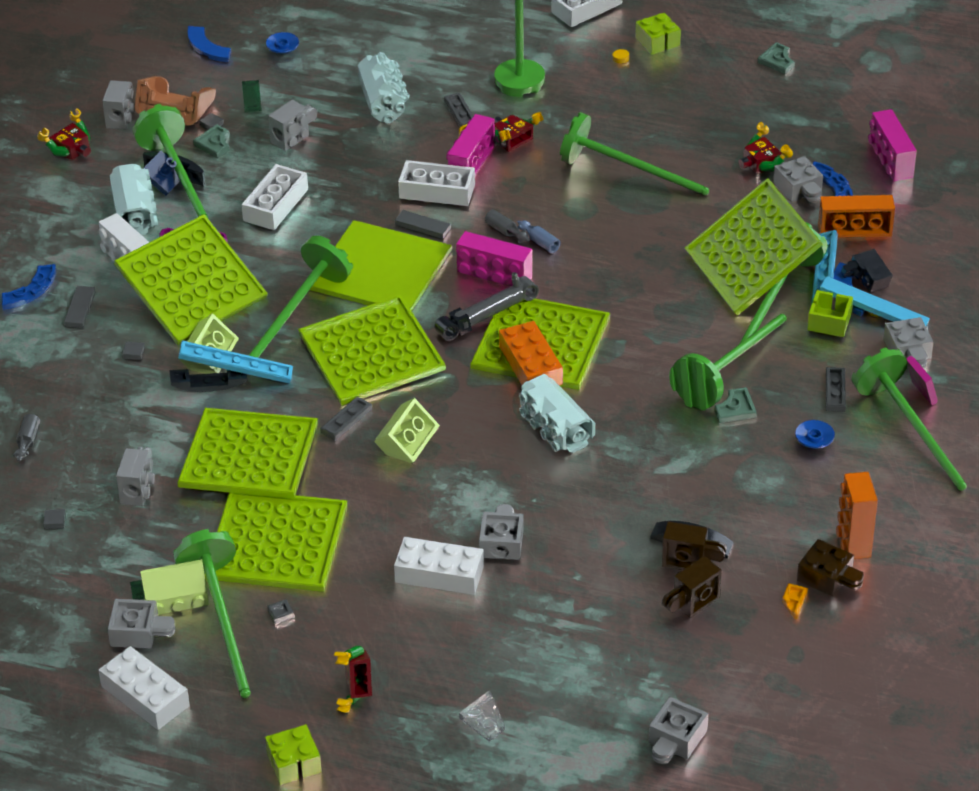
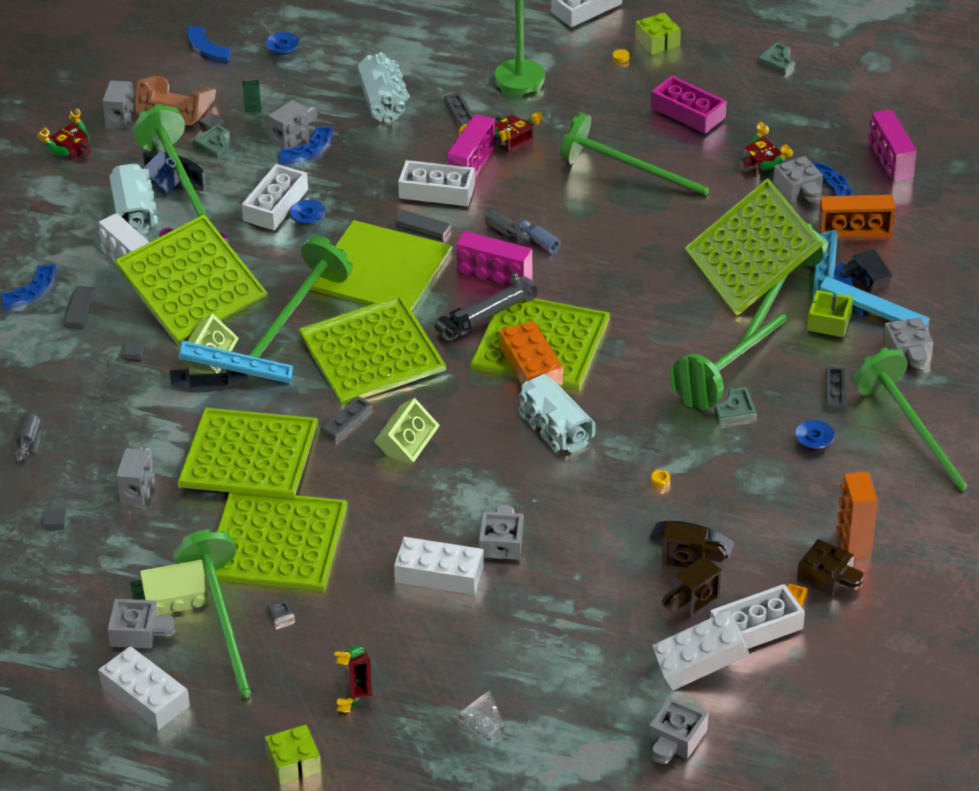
dark pink tile [906,356,938,406] -> none
none -> blue tile [281,126,333,165]
none -> blue dish [290,199,326,224]
none -> yellow tile [650,470,670,489]
none -> dark pink brick [651,75,727,134]
none -> white brick [652,610,750,690]
none -> white brick [710,584,805,649]

